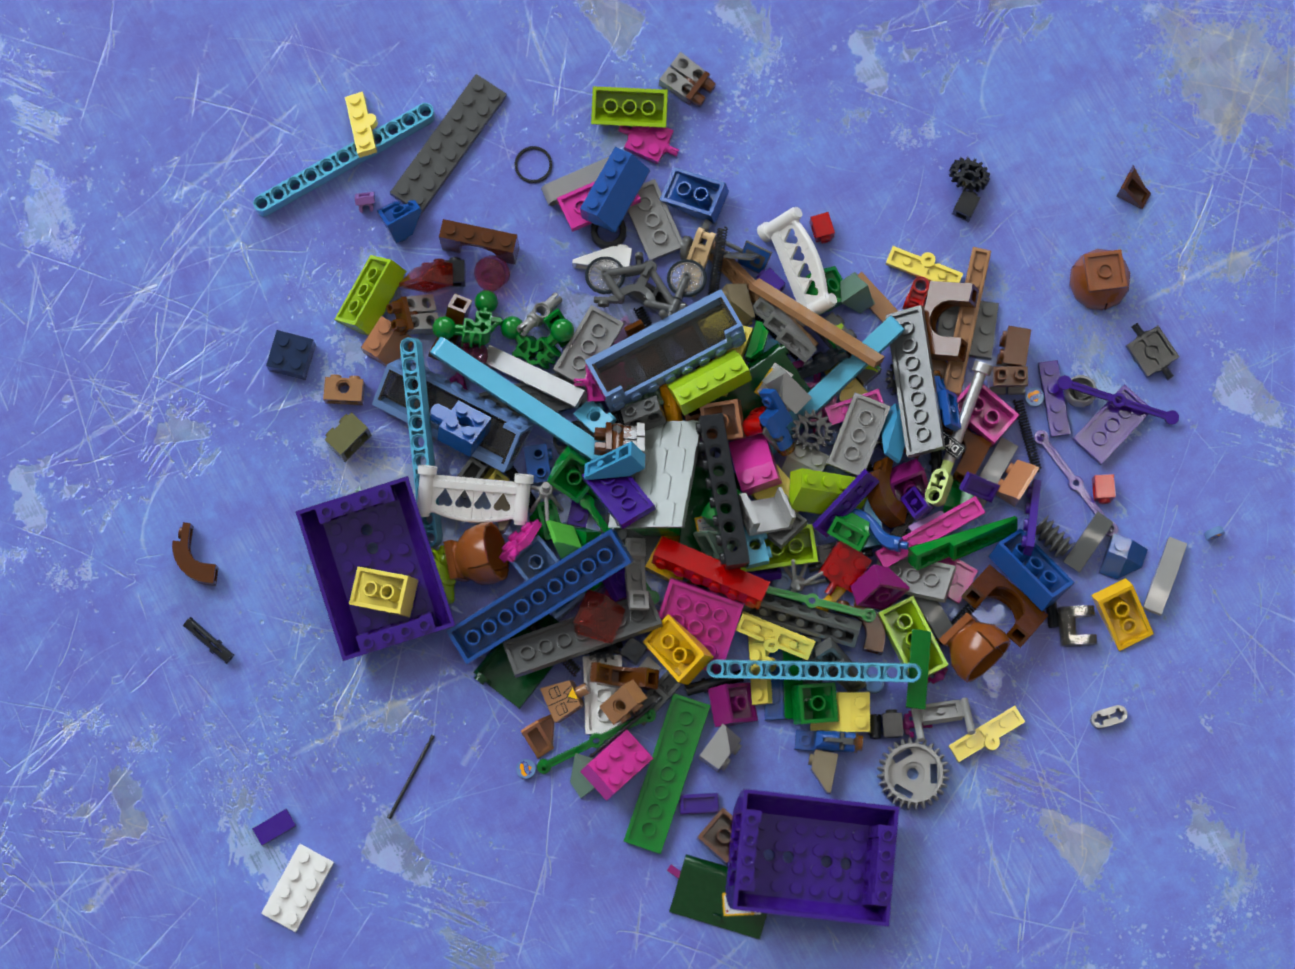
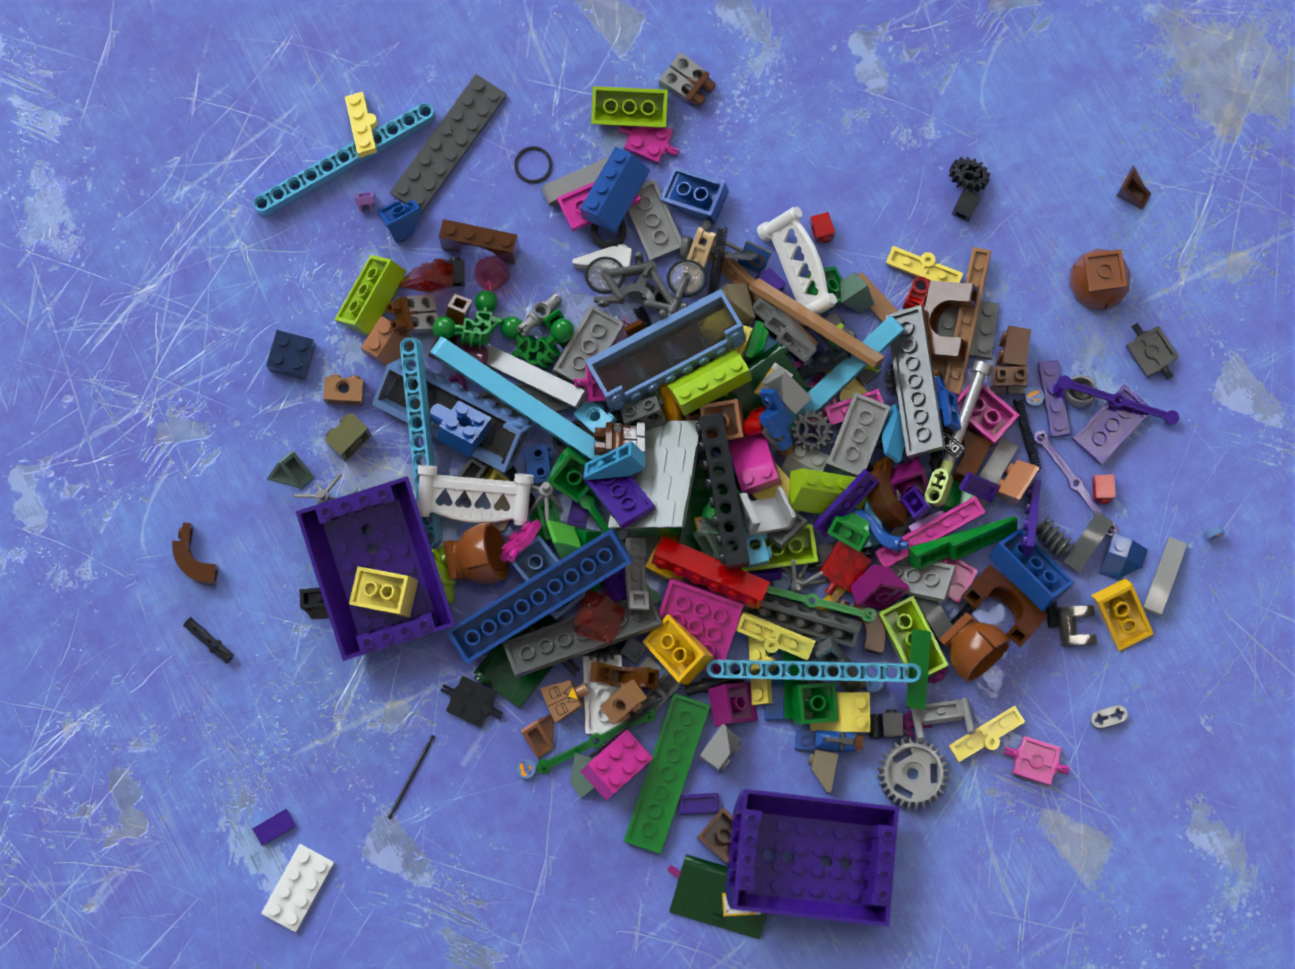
none -> sand green slope [267,450,314,489]
none -> light grey plant [294,474,342,504]
none -> black slope [299,588,329,619]
none -> black plate [441,676,504,728]
none -> dark pink plate [1004,736,1070,786]

